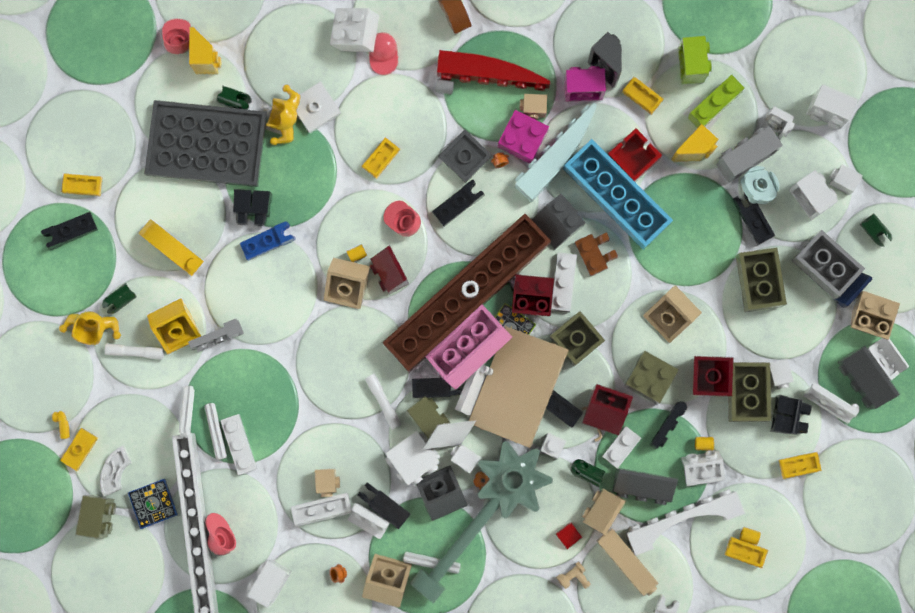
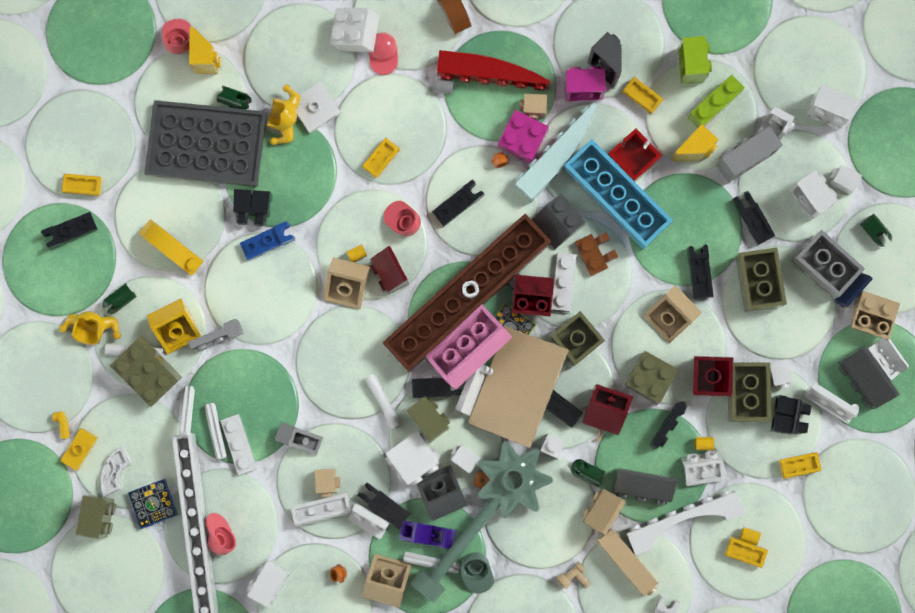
white sticker [423,420,477,449] -> none
dark grey plate [439,130,492,183] -> none
red slope [555,522,582,549] -> none
white plate [602,426,641,469] -> none
light aqua plate [741,166,780,204] -> none
none -> olive brick [110,336,182,407]
none -> light grey slope [275,422,323,455]
none -> dark purple brick [399,520,457,549]
none -> sand green cap [461,552,494,593]
none -> black plate [687,244,714,299]

